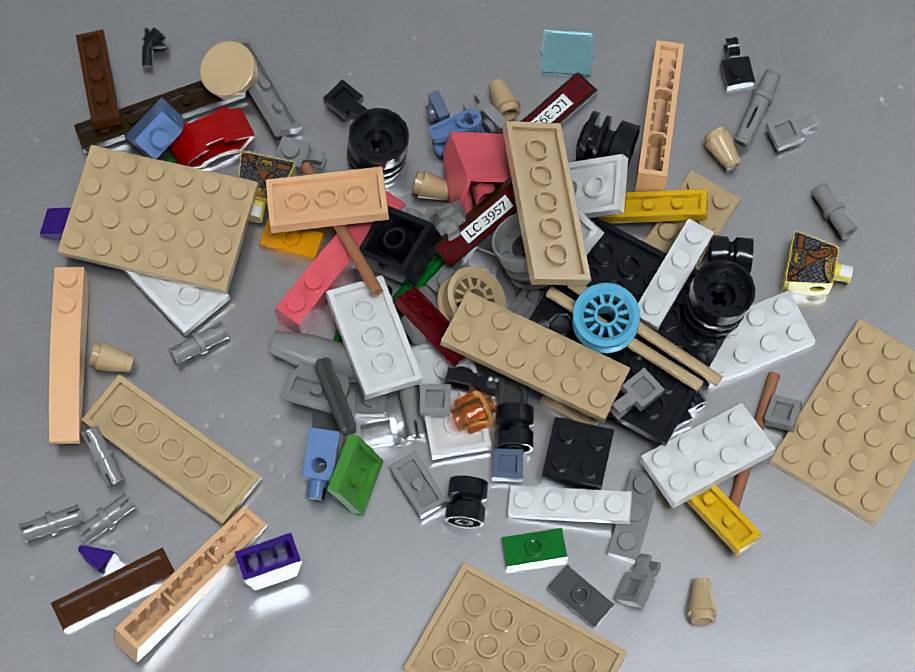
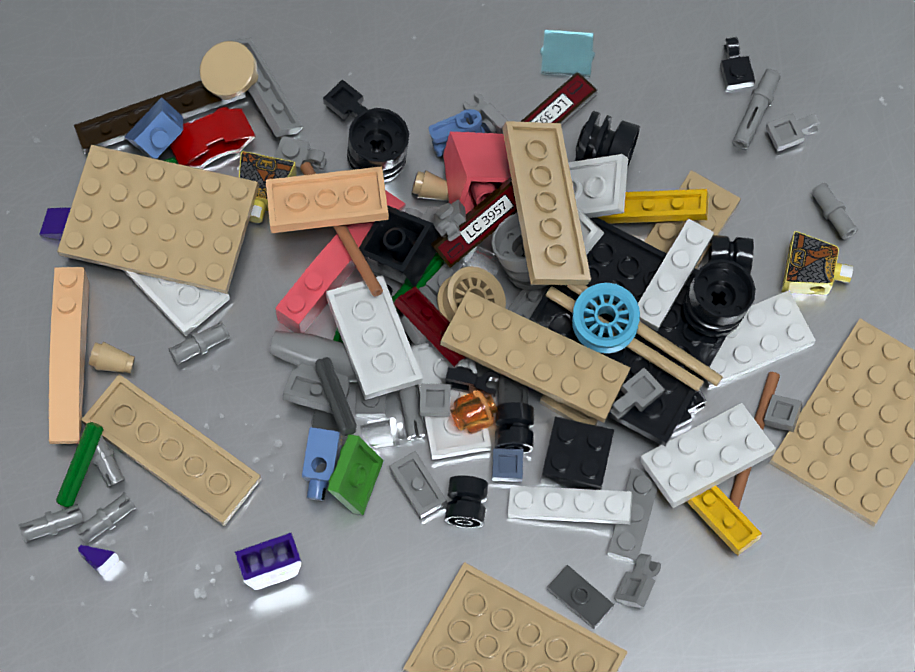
reddish brown tile [51,547,175,632] -> none
reddish brown tile [76,29,122,130] -> none
light nougat slope [114,506,267,663] -> none
black plate [142,27,167,68] -> none
light orange plate [259,218,324,262] -> none
sand blue plate [425,90,450,123] -> none
tan cone [489,79,521,121] -> none
green plate [502,528,567,569] -> none
light nougat slope [634,40,684,192] -> none
tan cone [687,577,718,626] -> none
tan cone [704,126,741,171] -> none
none -> green axle [56,422,103,508]

